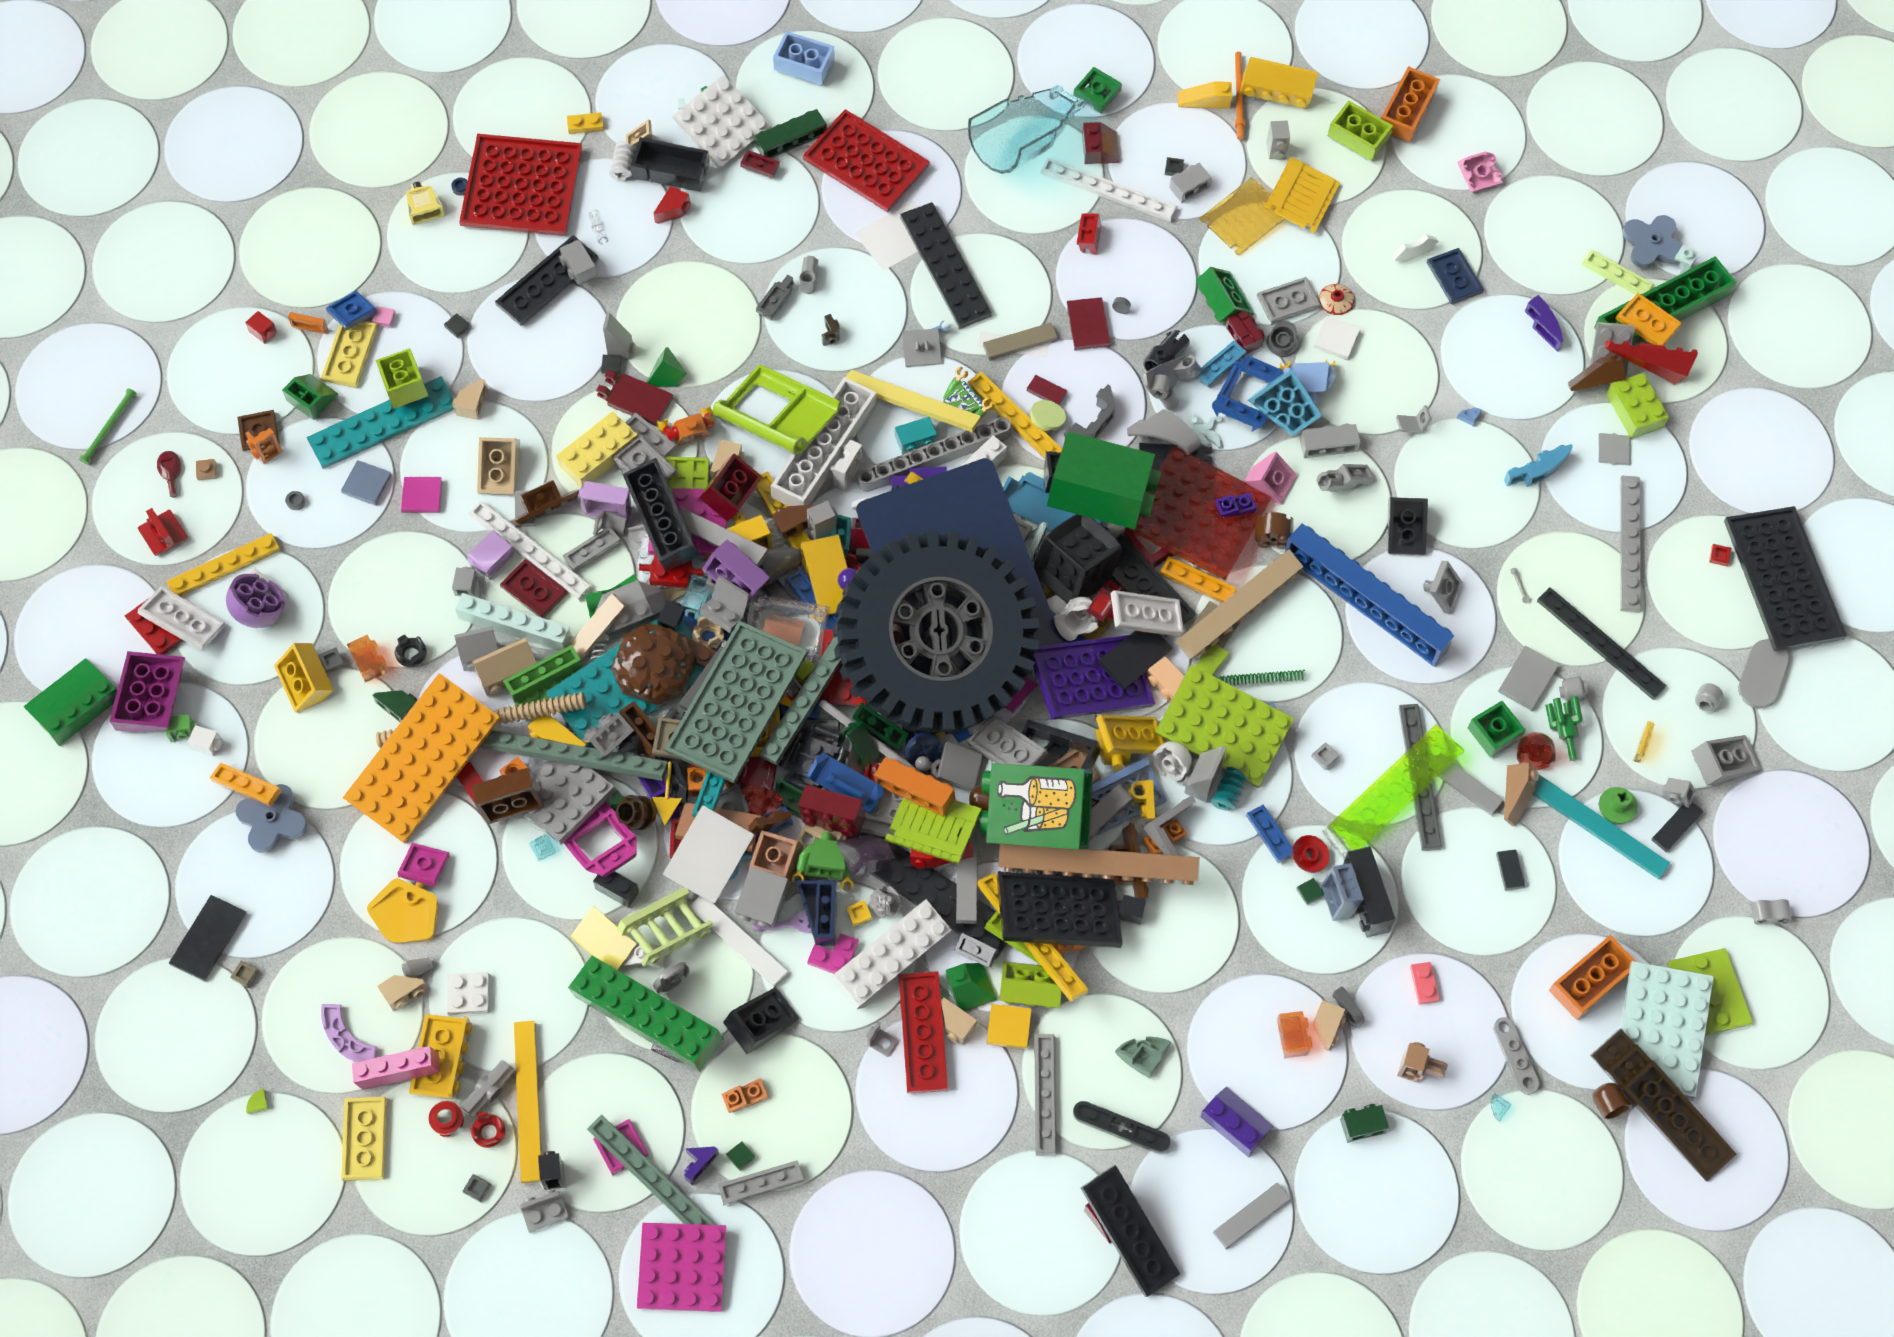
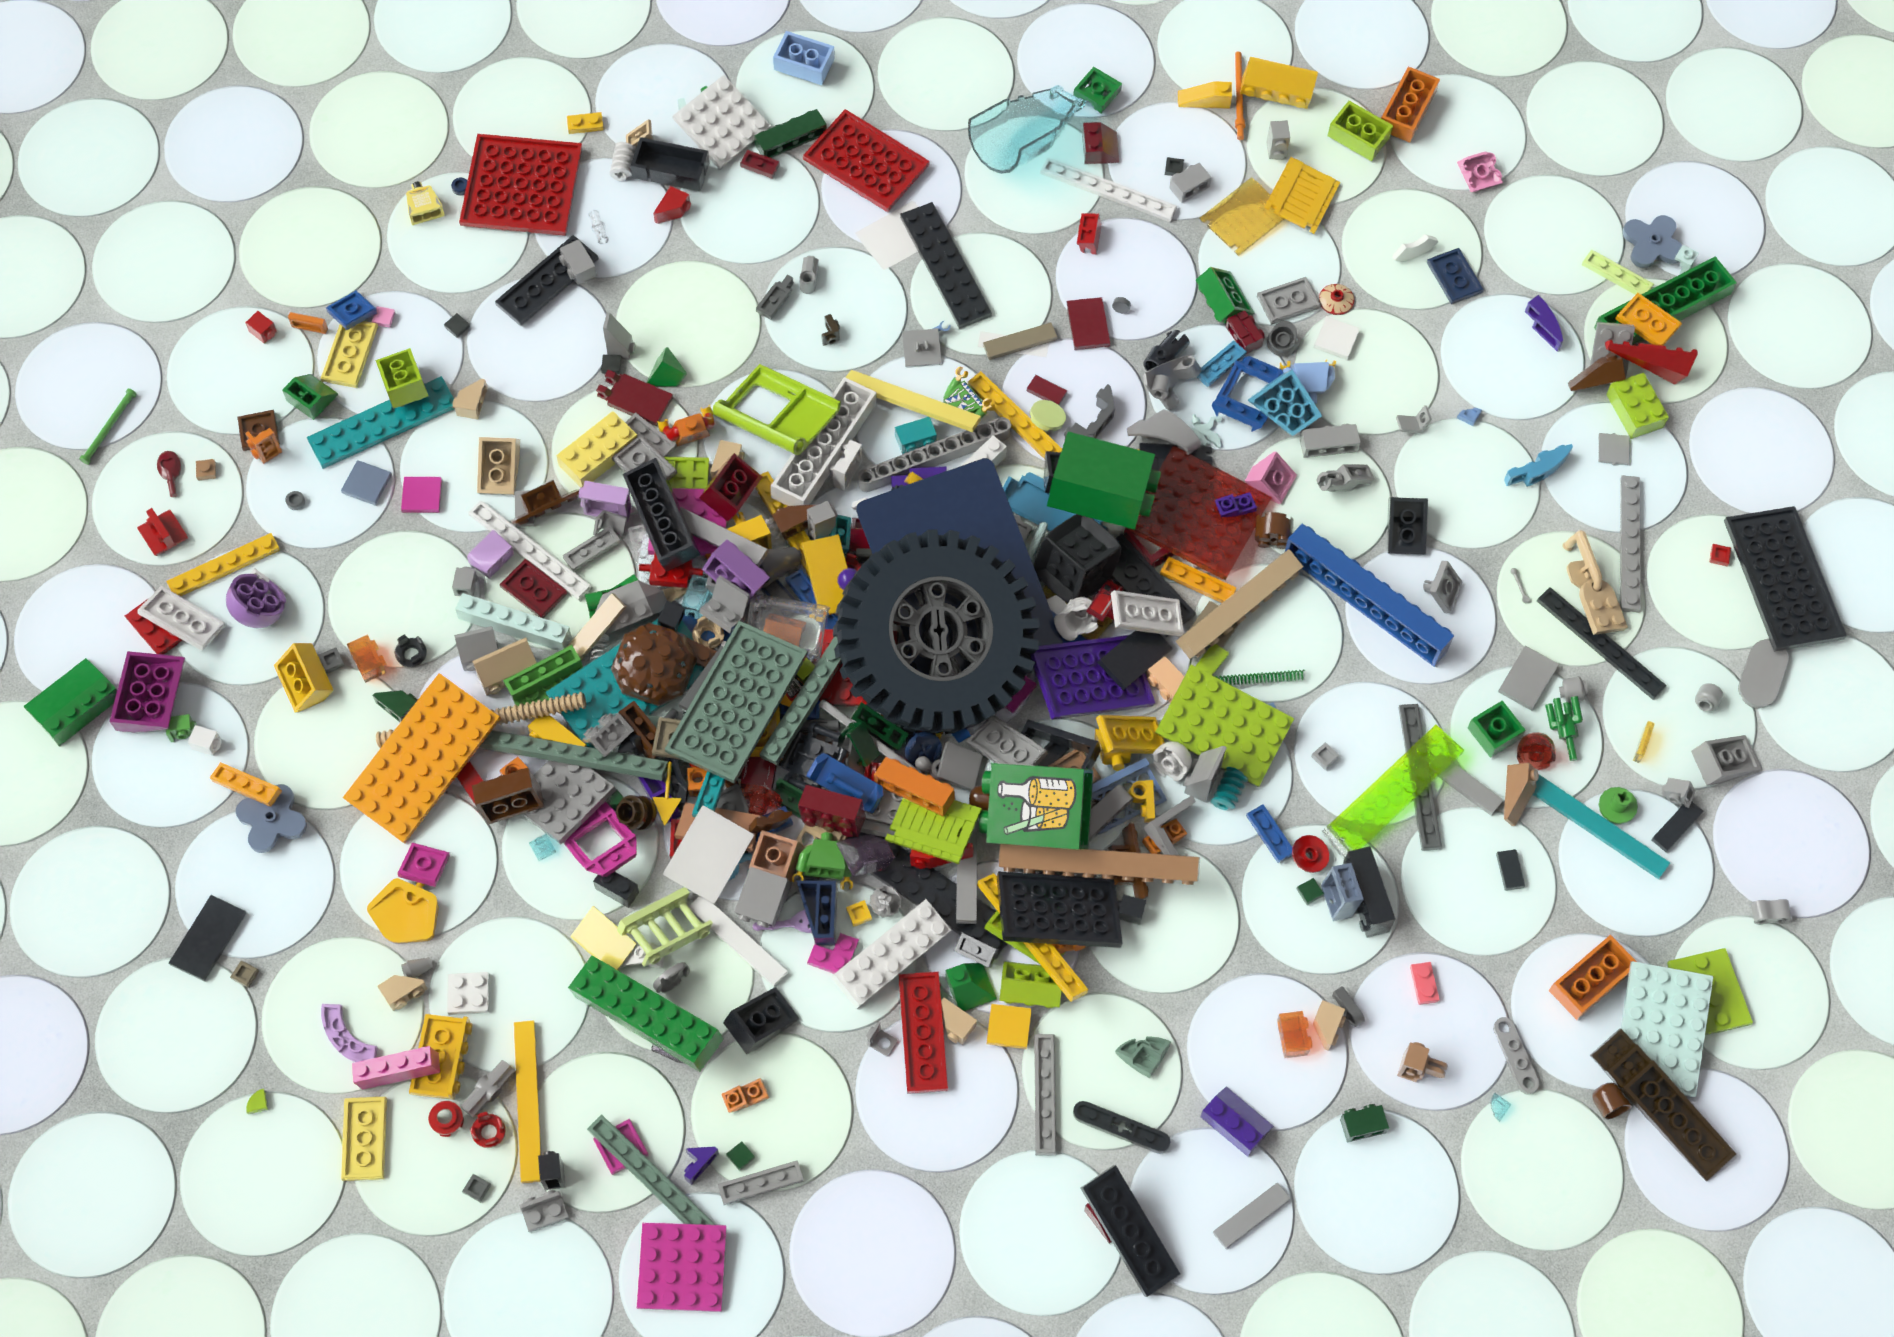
none -> tan plate [1562,530,1628,635]

